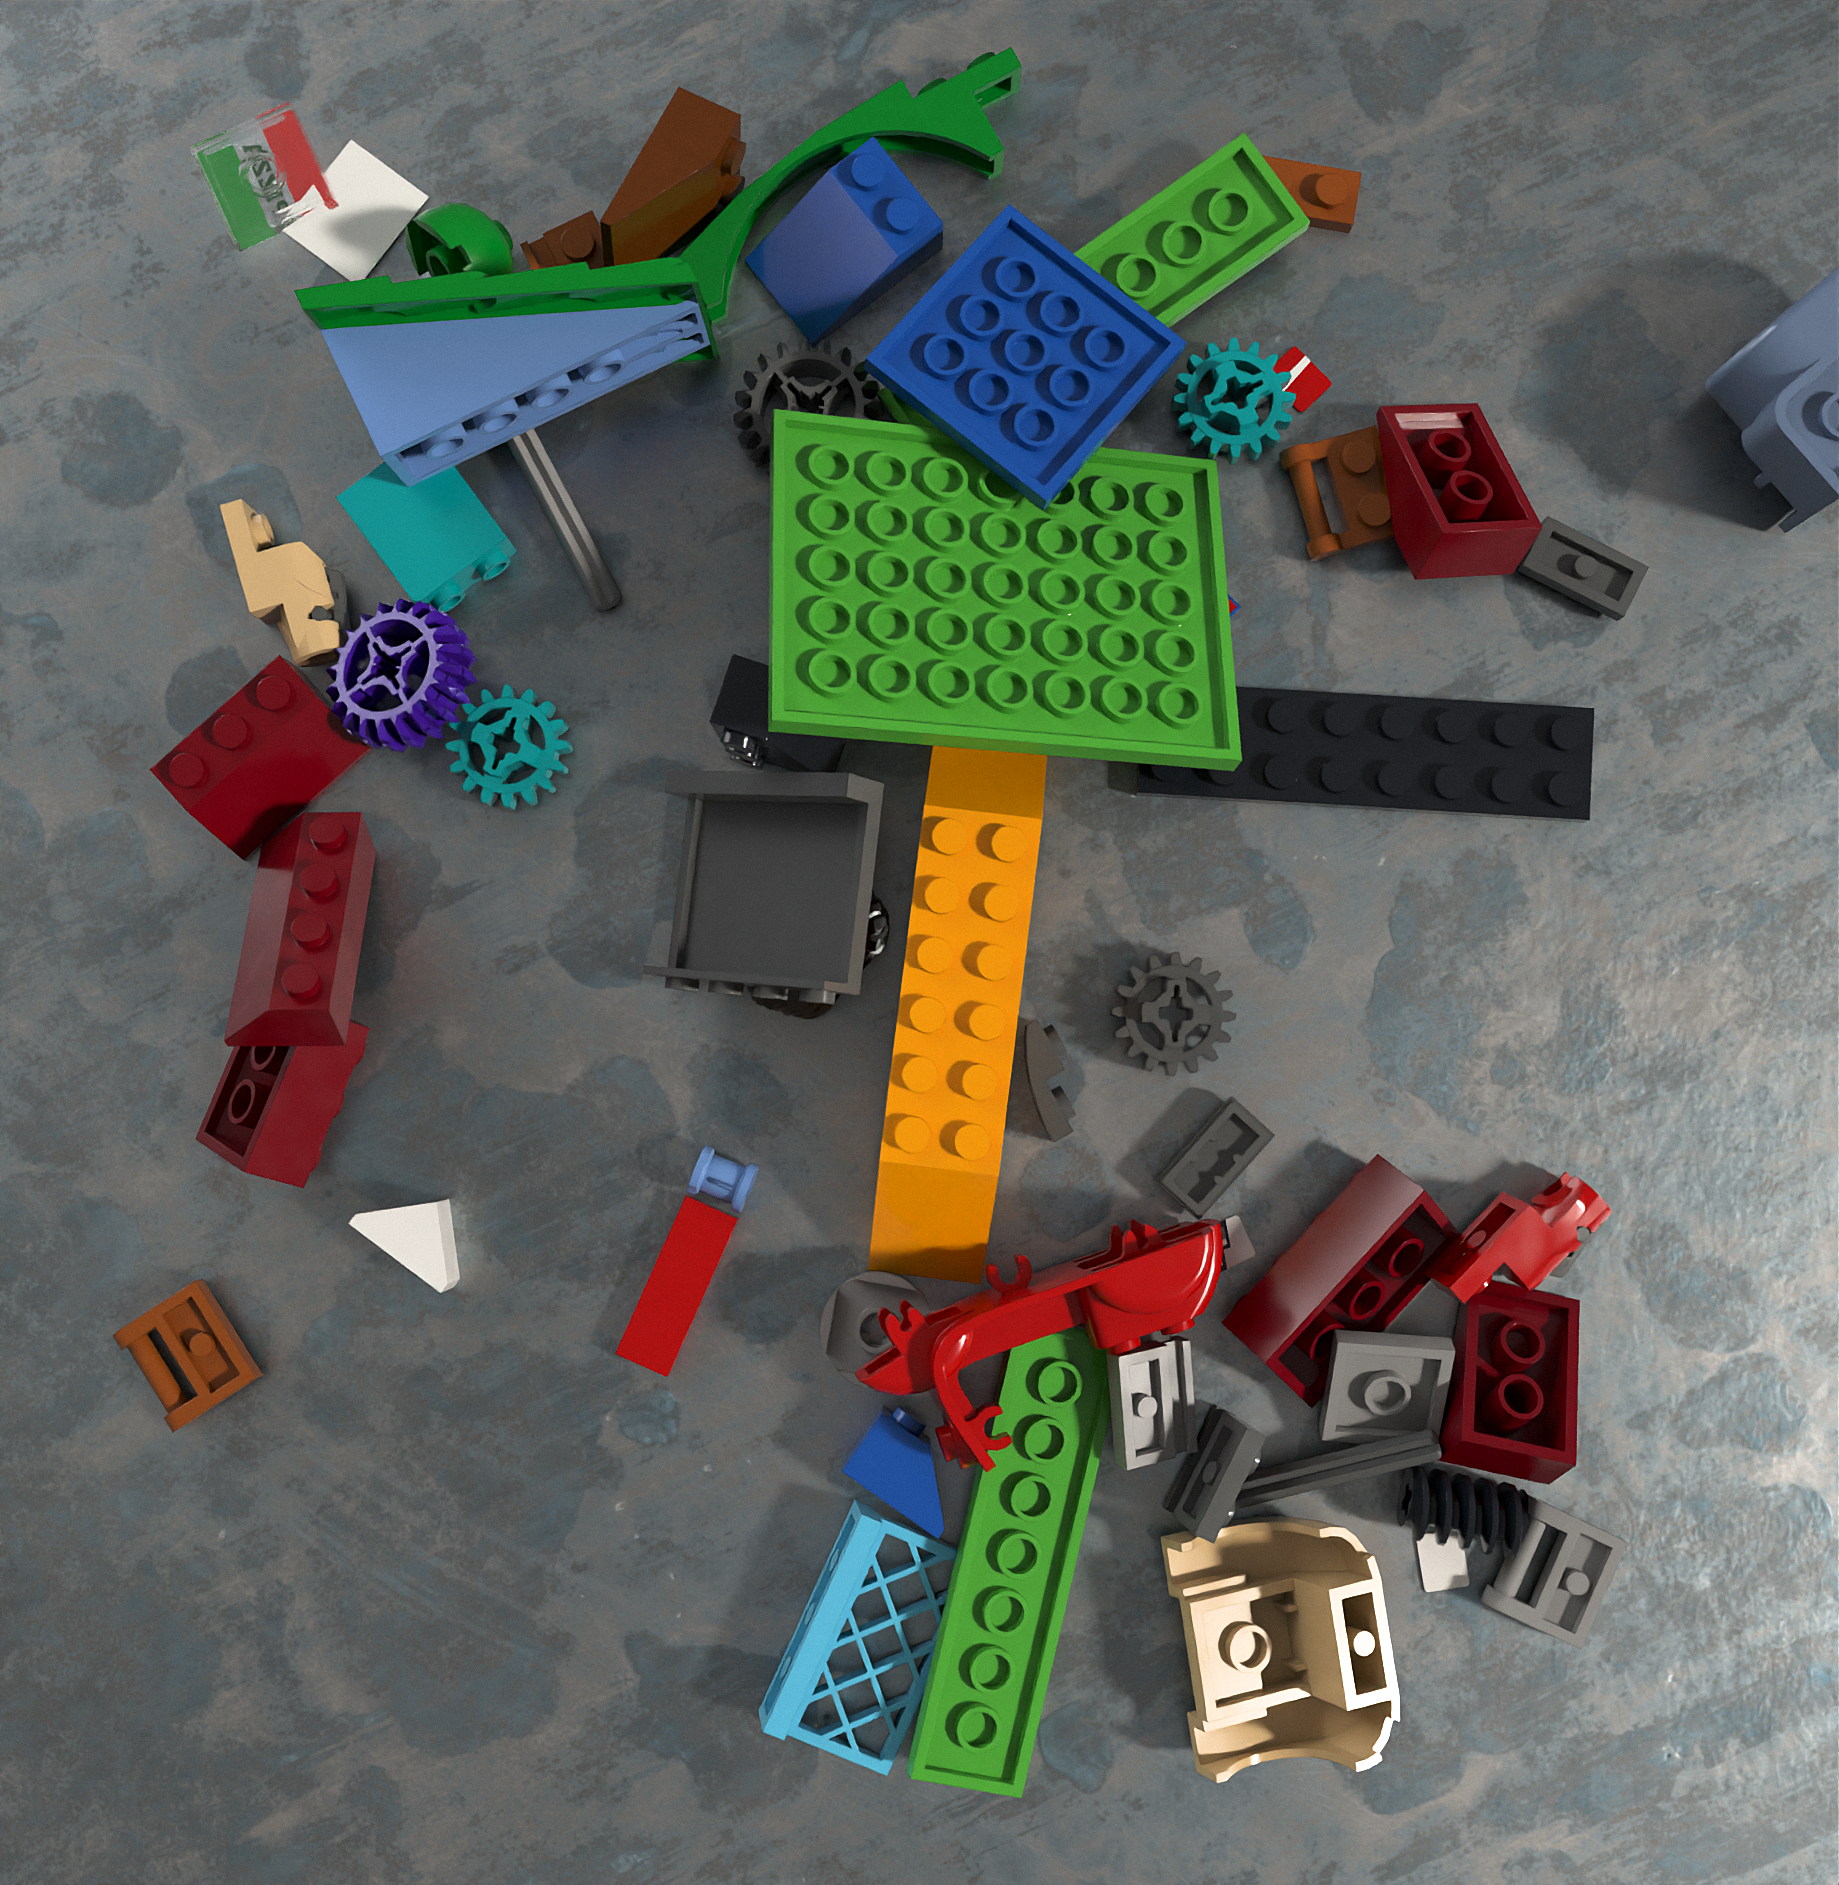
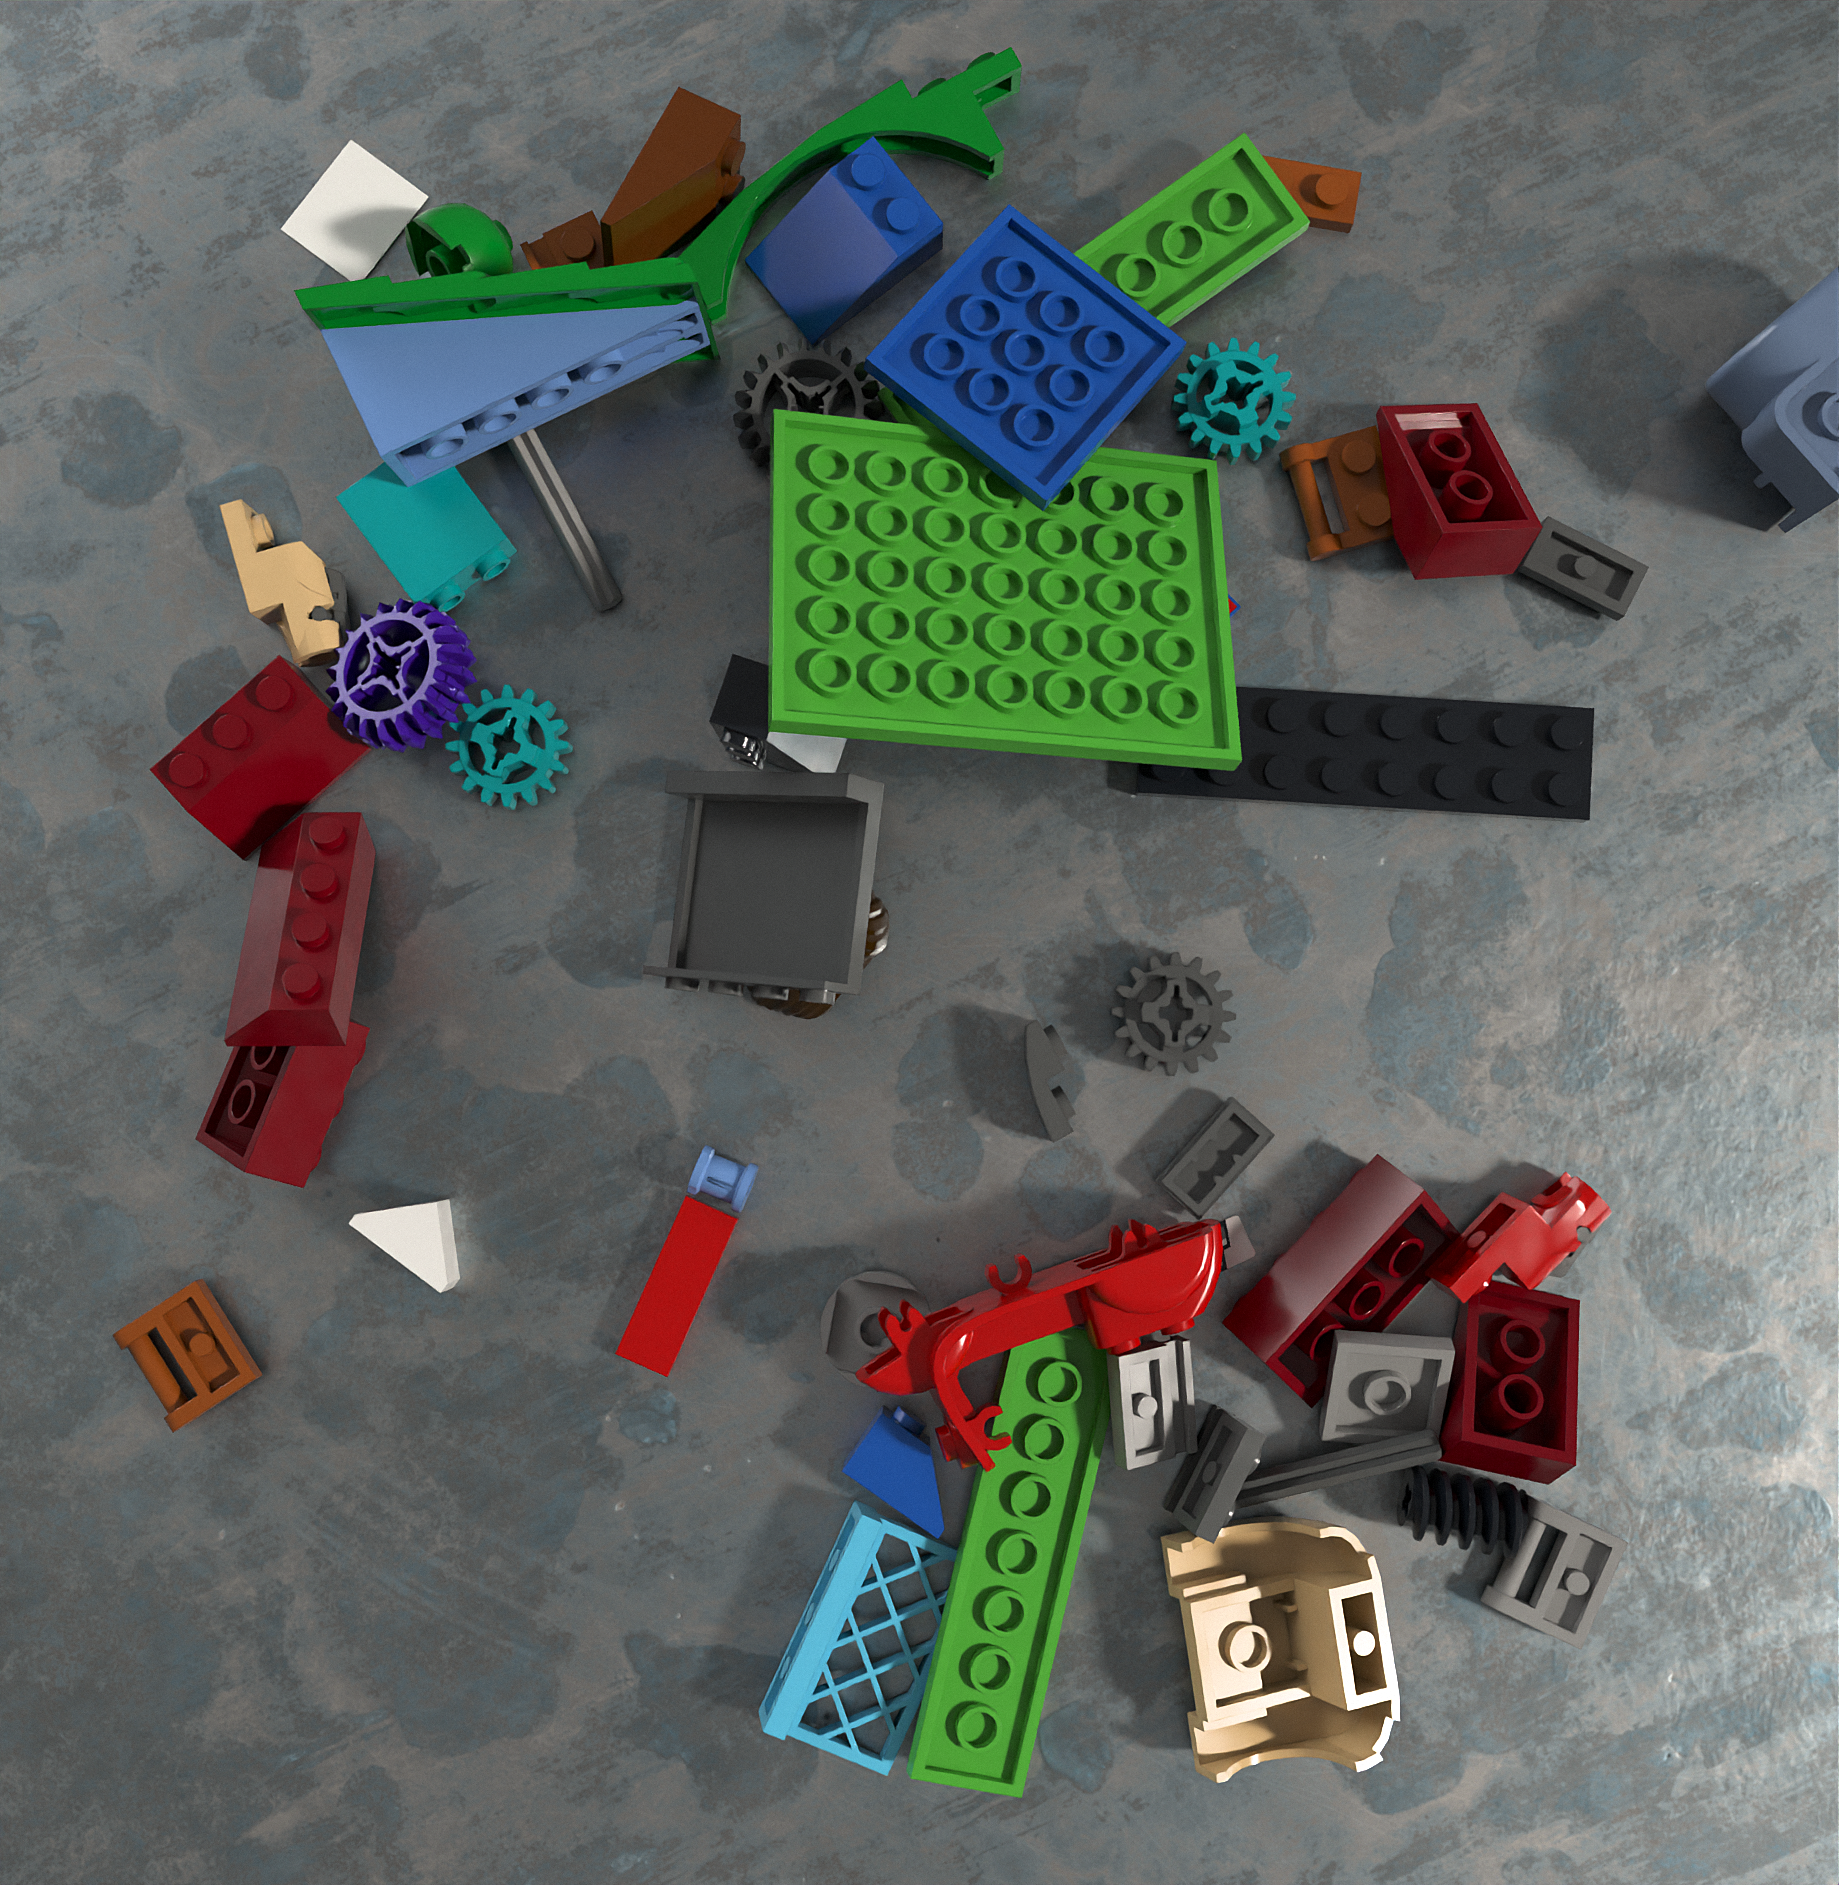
clear tile [189,101,339,252] -> none
light orange slope [868,746,1047,1284] -> none
red sticker [1273,346,1332,412] -> none
white sticker [1416,1530,1470,1592] -> none

